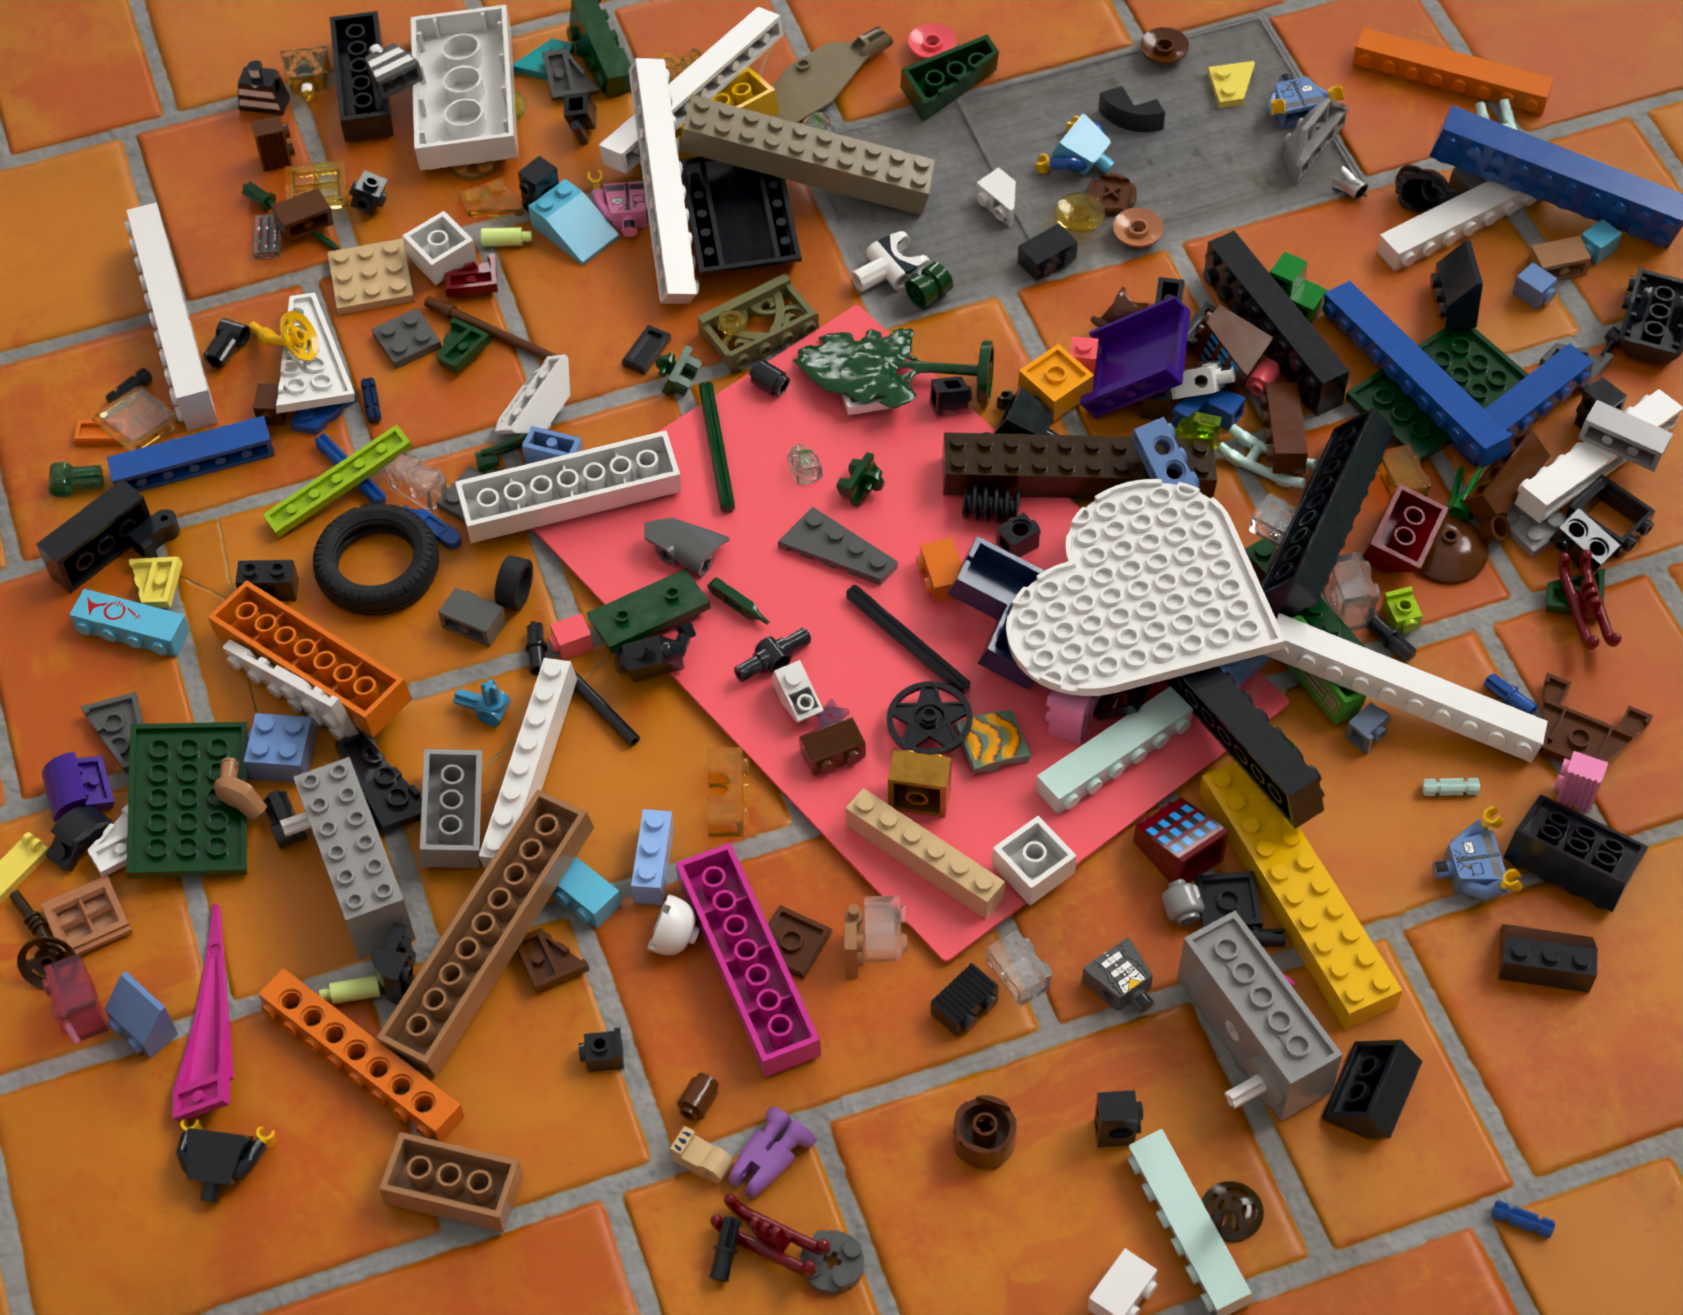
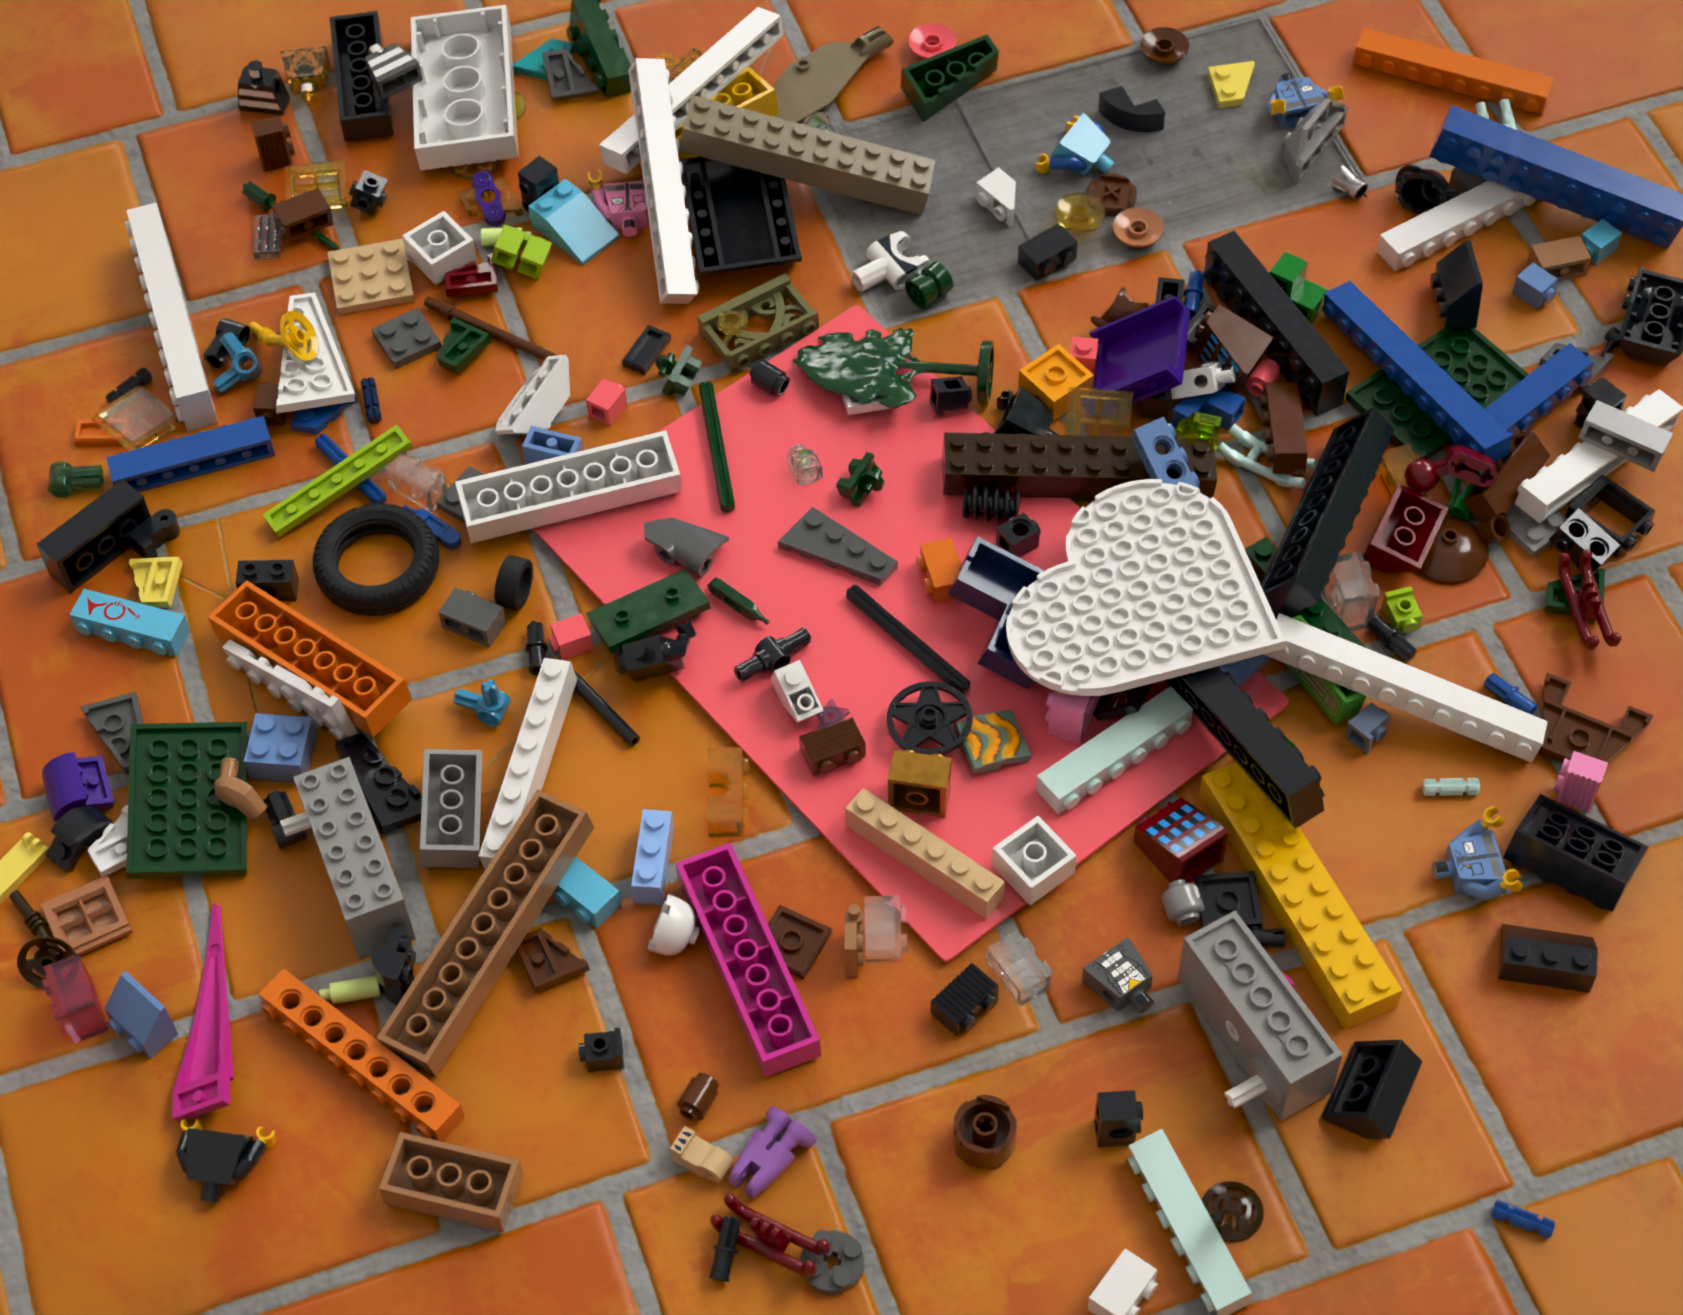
dark green plant [475,434,526,474] -> none
black brick [564,92,597,145] -> none
clear brick [1249,493,1296,547] -> none
none -> dark azure axle [213,332,262,393]
none -> dark purple piece [472,171,506,227]
none -> lime piece [491,224,552,280]
none -> coral brick [586,378,627,426]
none -> clear yellow piece [1064,387,1133,437]
none -> blue axle [1183,270,1205,319]
none -> dark red beam [1404,445,1498,493]

